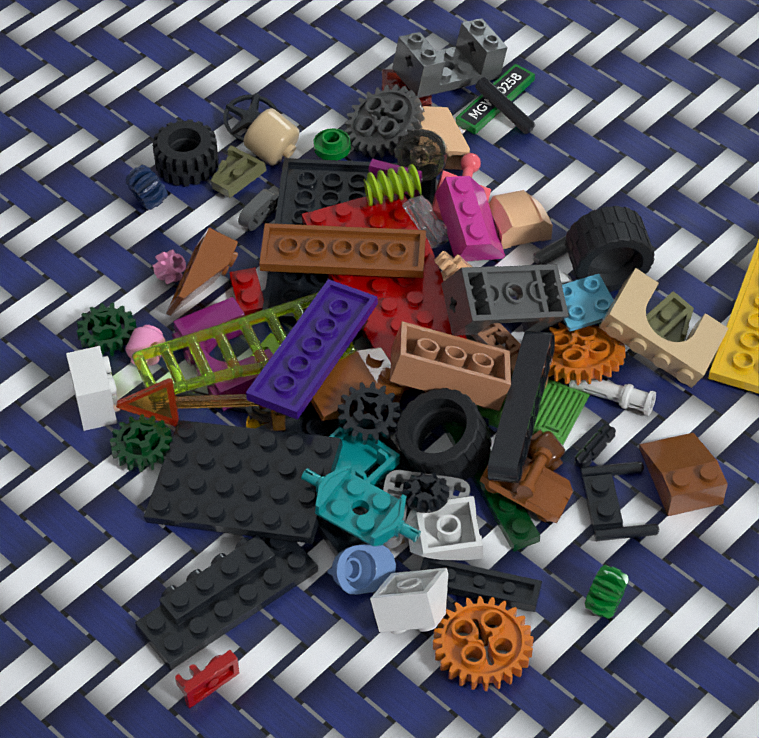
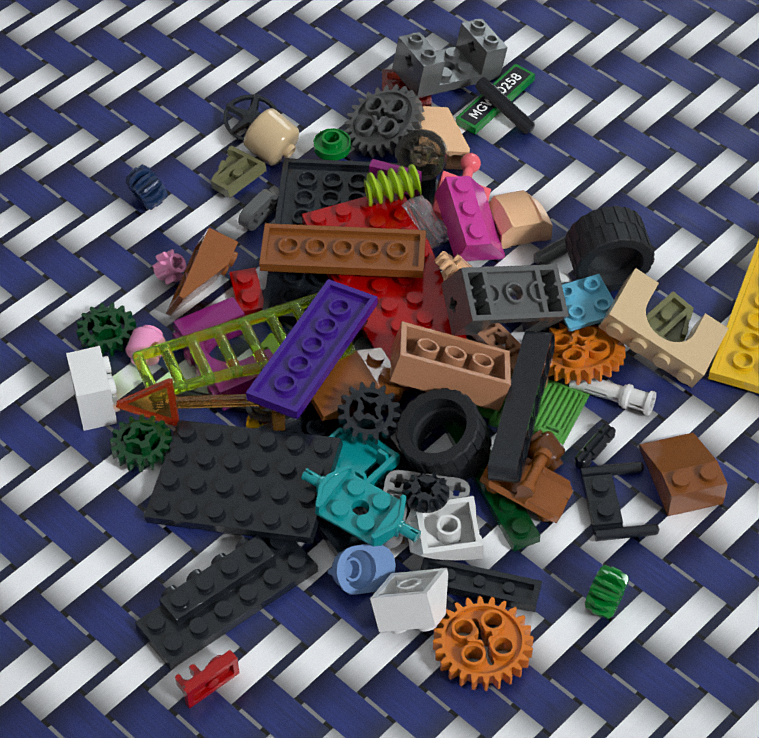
black tyre [152,119,219,187] -> none

